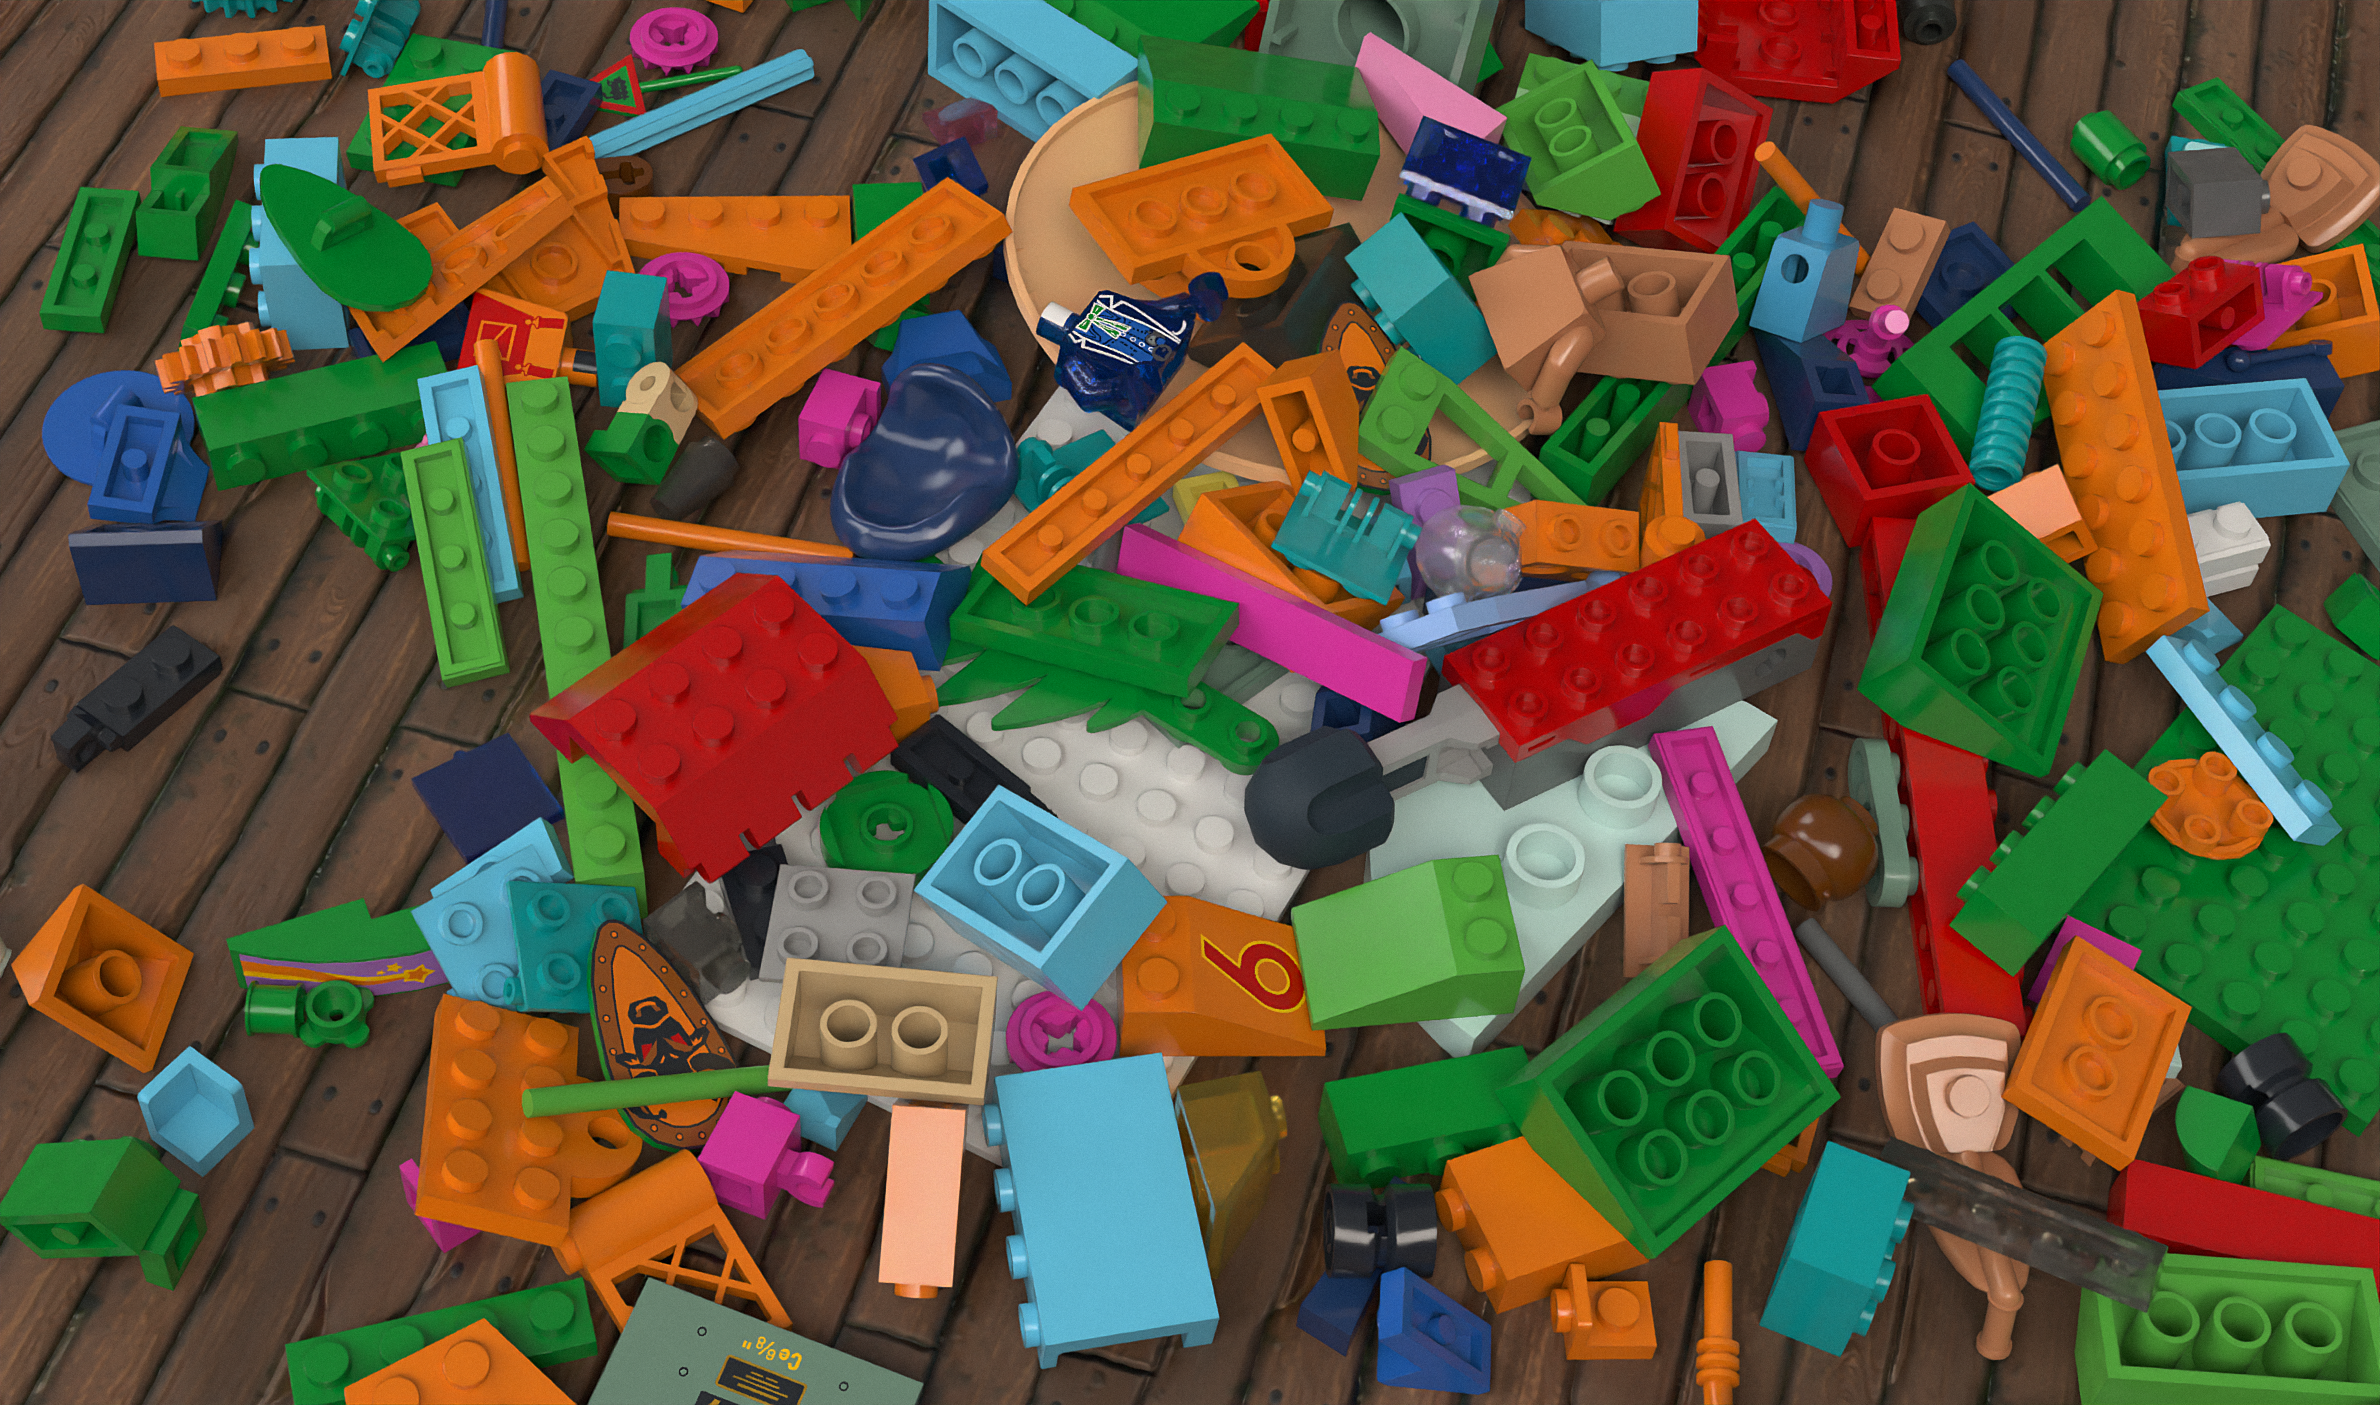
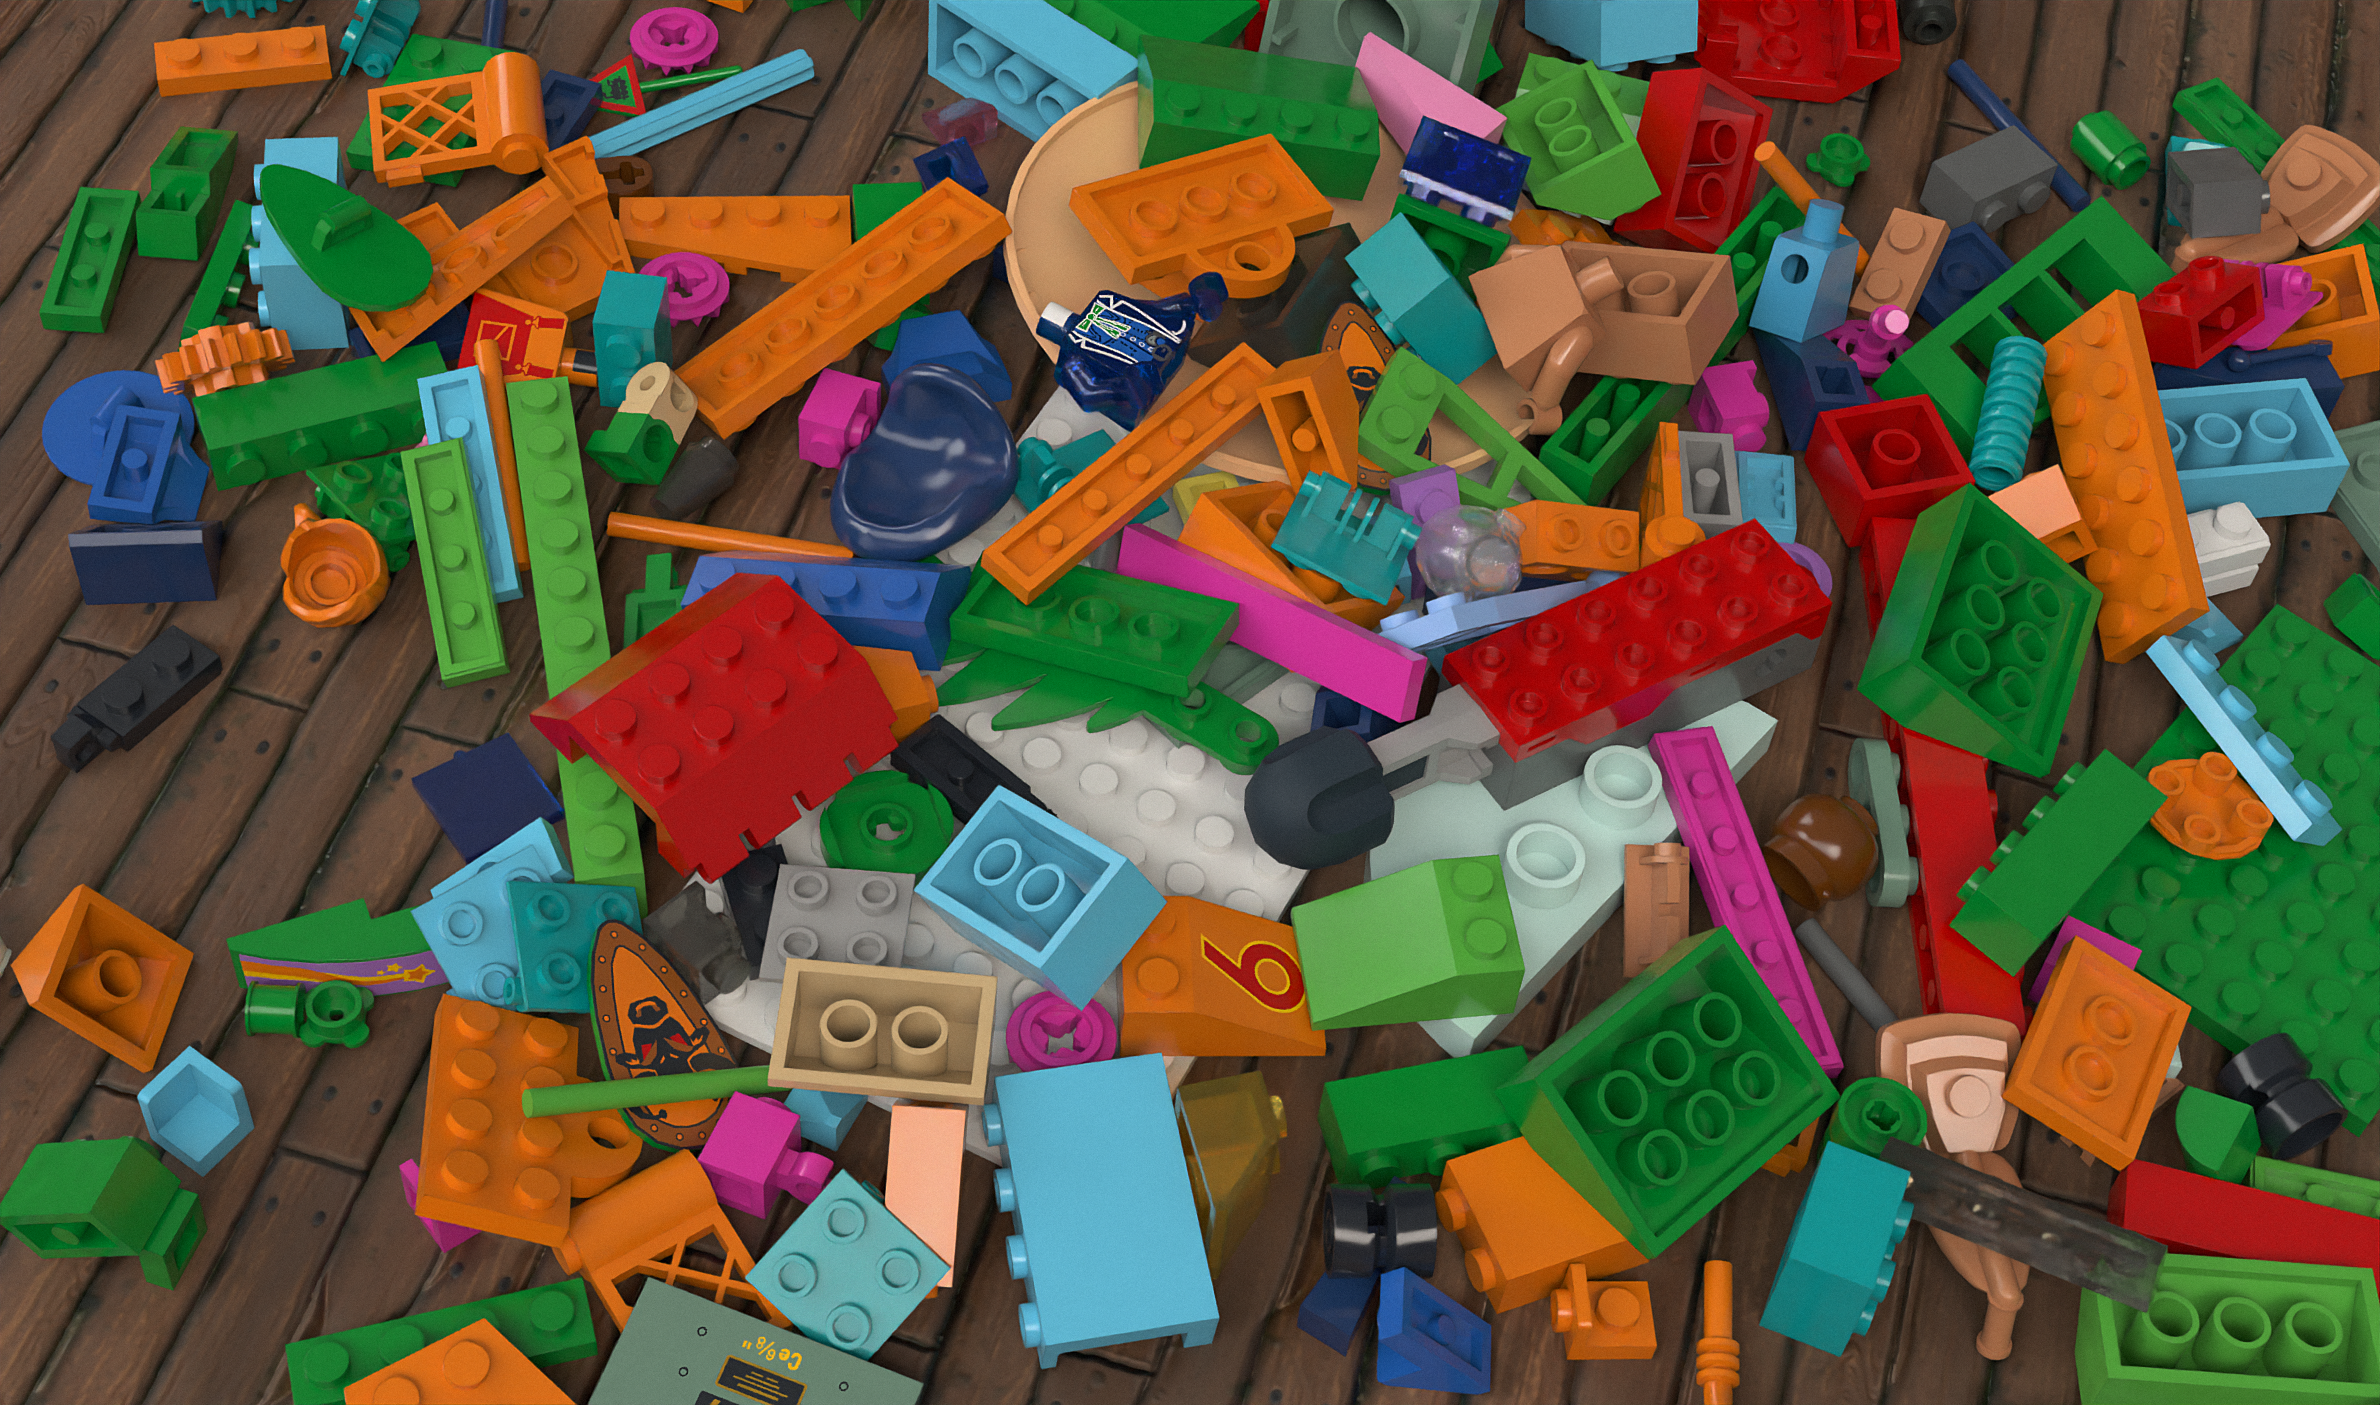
none -> orange hair [280,503,391,628]
none -> teal hinge [745,1168,951,1361]
none -> green plate [1805,133,1870,187]
none -> green wheel [1816,1076,1927,1171]
none -> dark grey brick [1919,125,2058,233]

